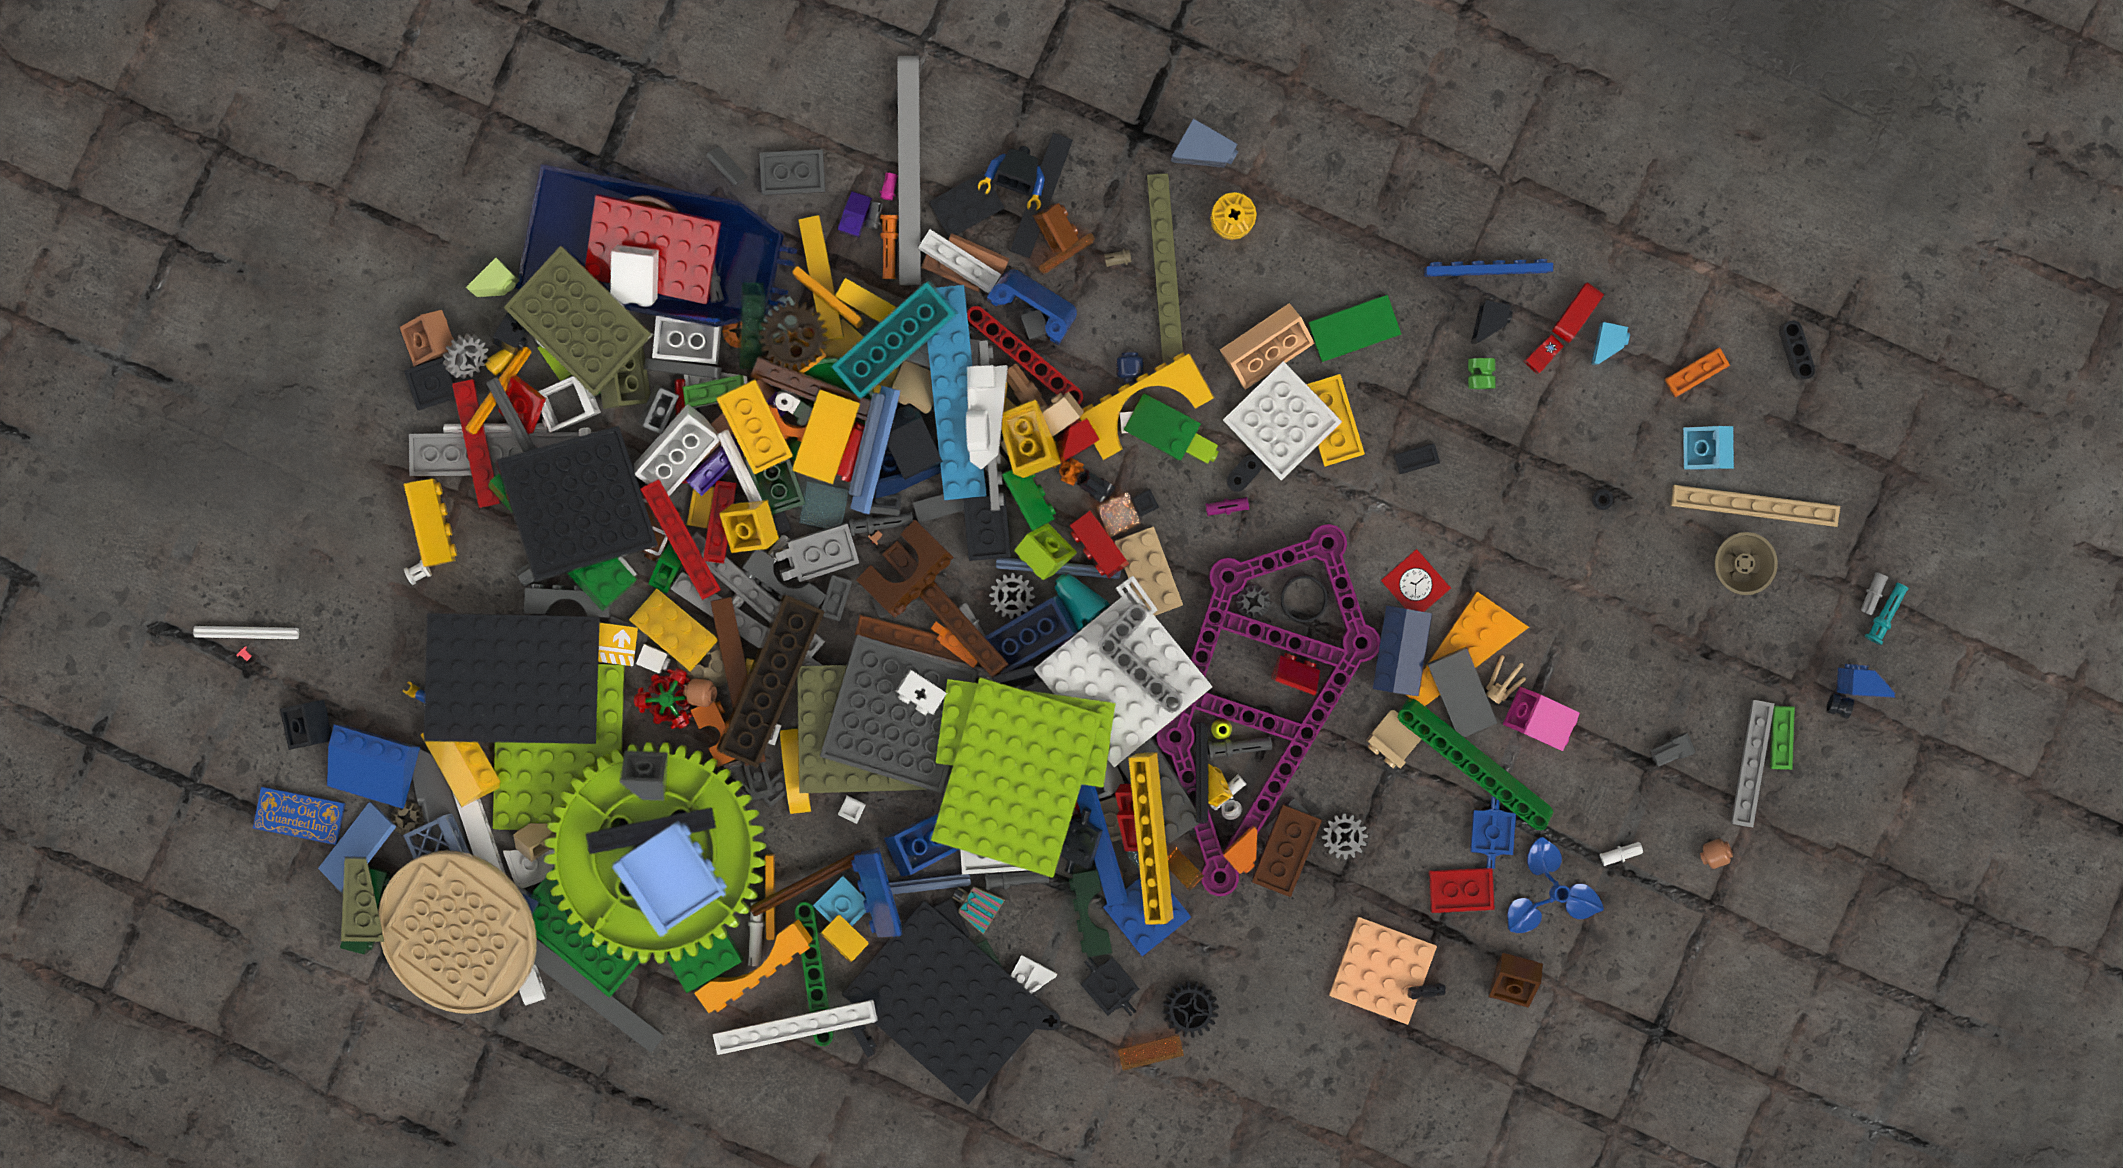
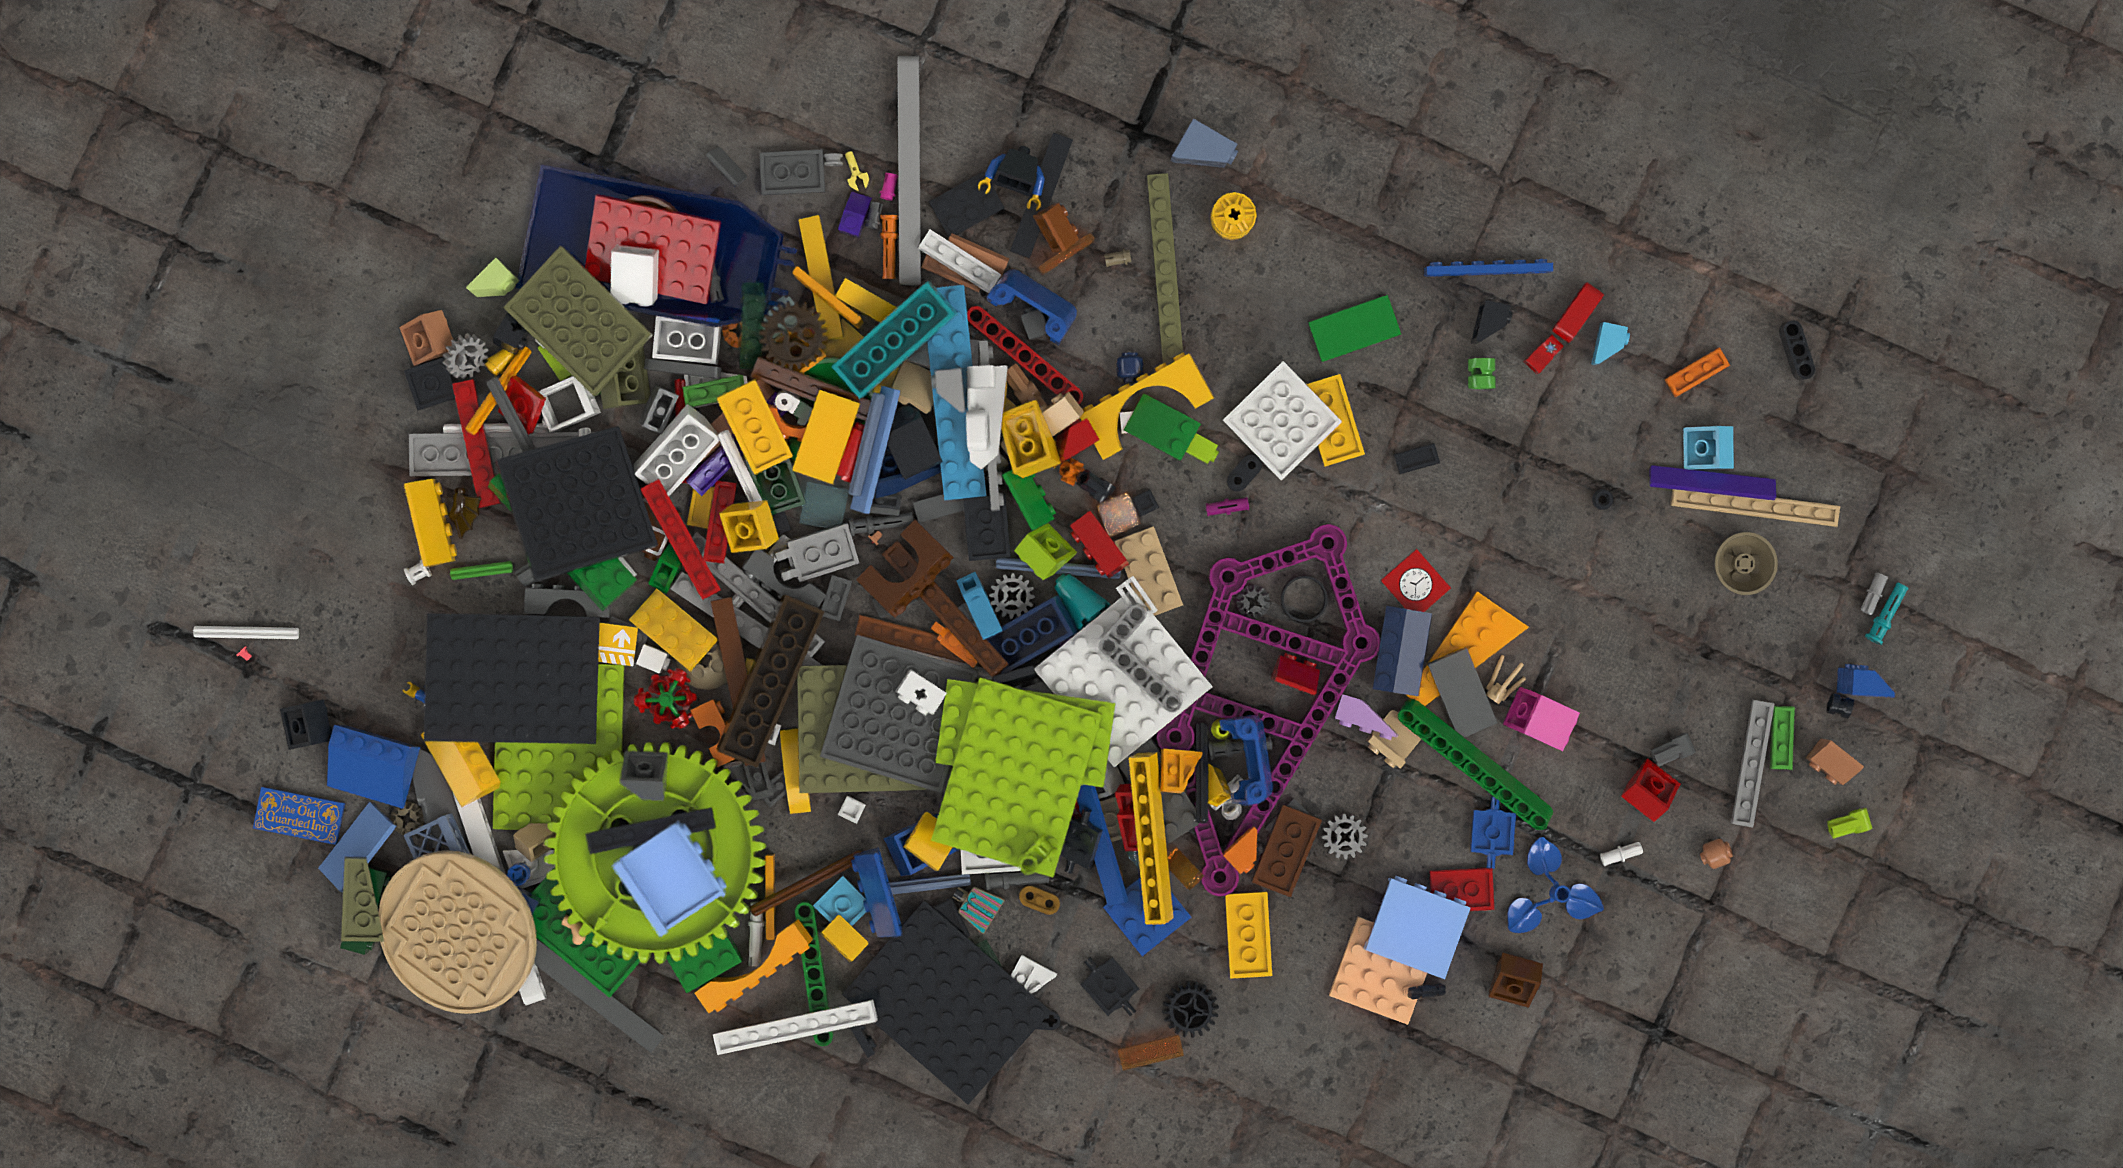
nougat head [684,678,717,707] -> none
clear green arch [1069,868,1112,958] -> none
light nougat slope [1220,303,1315,390] -> none
none -> dark brown arm [448,488,482,539]
none -> bright green axle [450,561,513,580]
none -> blue wheel [507,862,531,886]
none -> light nougat arm [561,915,586,945]
none -> light grey bush [824,153,843,166]
none -> light yellow bar [845,151,869,191]
none -> yellow tile [903,812,952,871]
none -> light grey slope [931,368,965,412]
none -> dark azure slope [956,572,1003,640]
none -> lime piece [1019,835,1058,875]
none -> pearl gold plate [1019,885,1060,915]
none -> light orange wing [1161,749,1202,793]
none -> blue windscreen [1220,715,1273,805]
none -> yellow plate [1225,891,1272,979]
none -> lavender slope [1335,694,1398,740]
none -> light blue panel [1363,876,1470,979]
none -> red slope [1621,758,1680,822]
none -> dark purple tile [1649,465,1776,500]
none -> nougat slope [1806,738,1864,785]
none -> lime piece [1827,808,1873,839]

